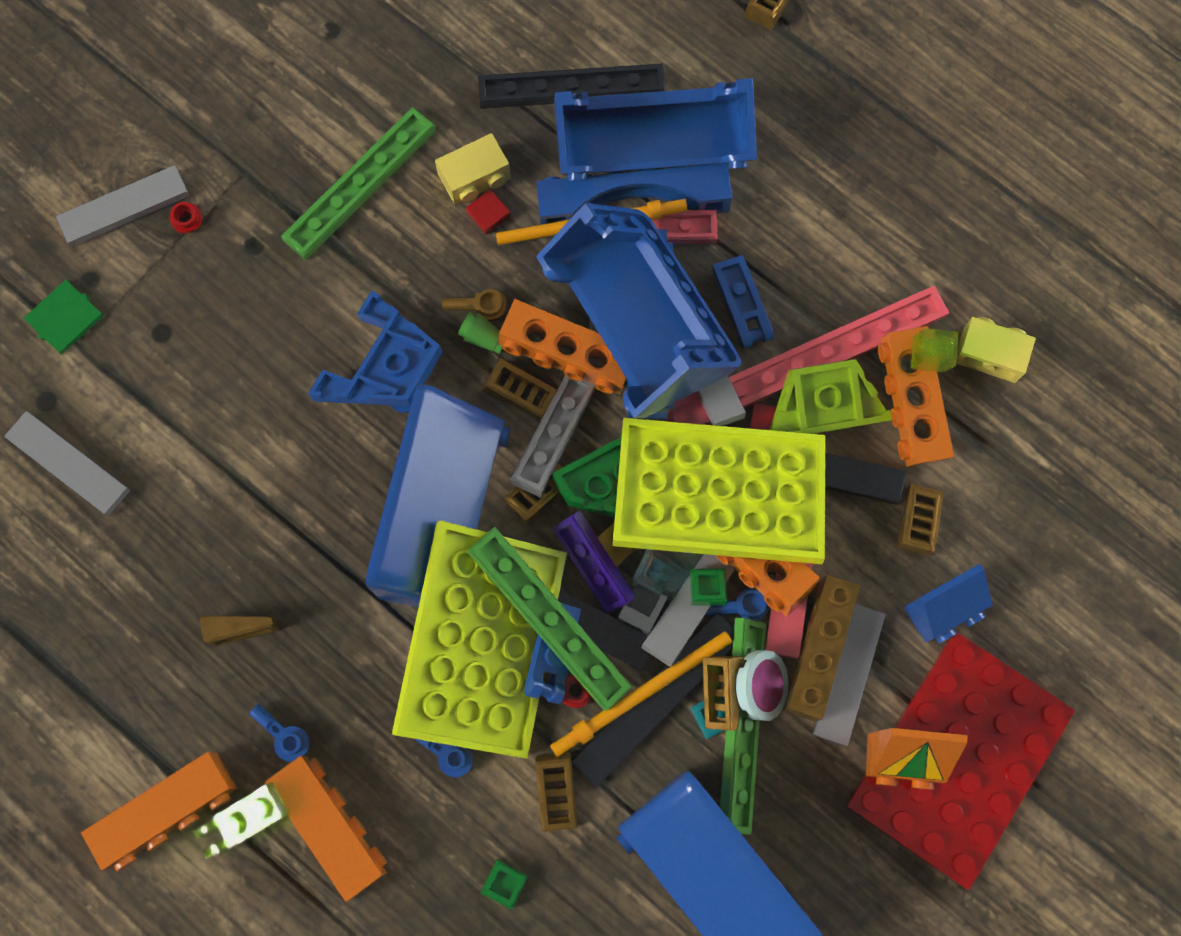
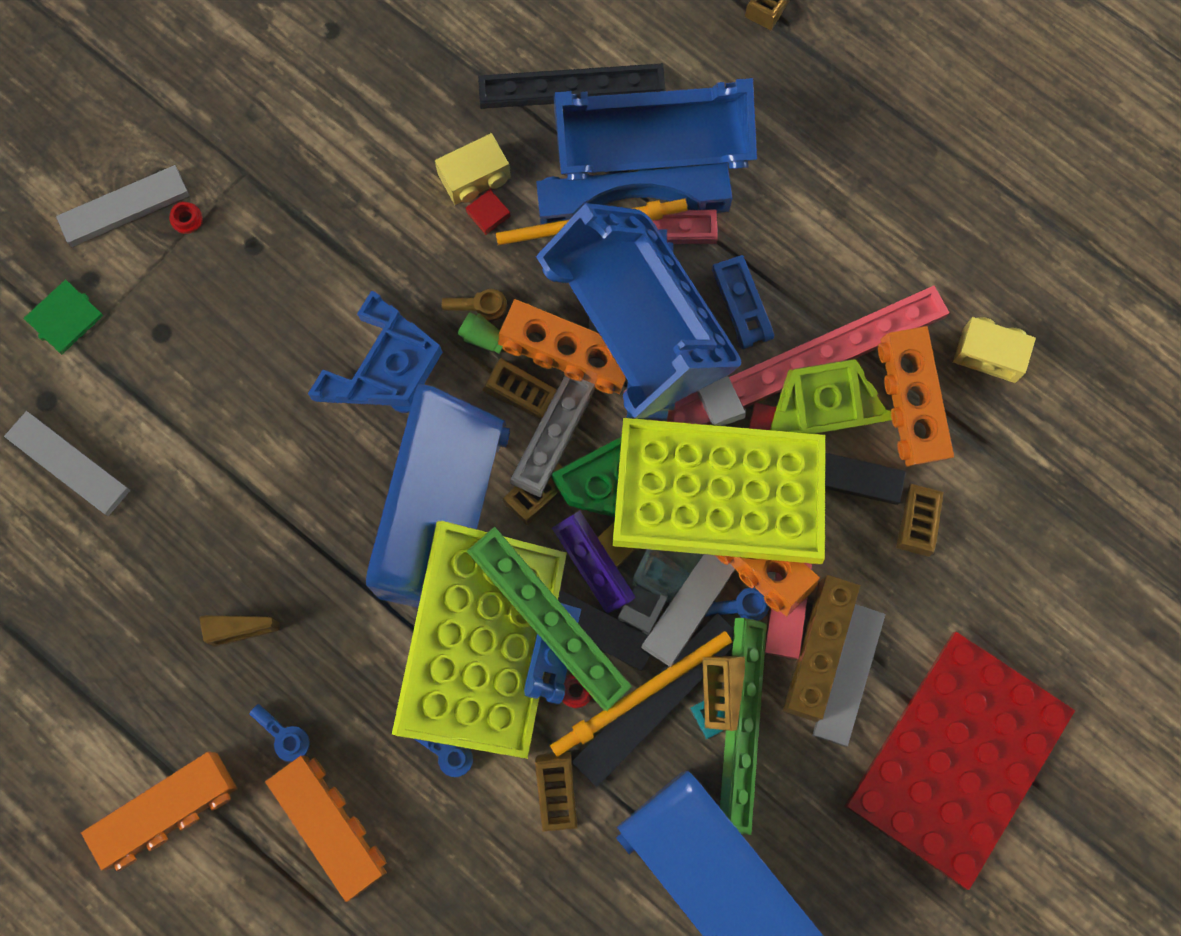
clear neon green hinge [193,782,289,859] -> none
bright green tile [281,107,437,260] -> none
green tile [480,859,529,910] -> none
green tile [690,569,727,606] -> none
tile [736,650,789,721] -> none
orange slope [866,728,968,790] -> none
blue slope [904,564,992,643] -> none
clear neon green brick [910,328,959,372] -> none

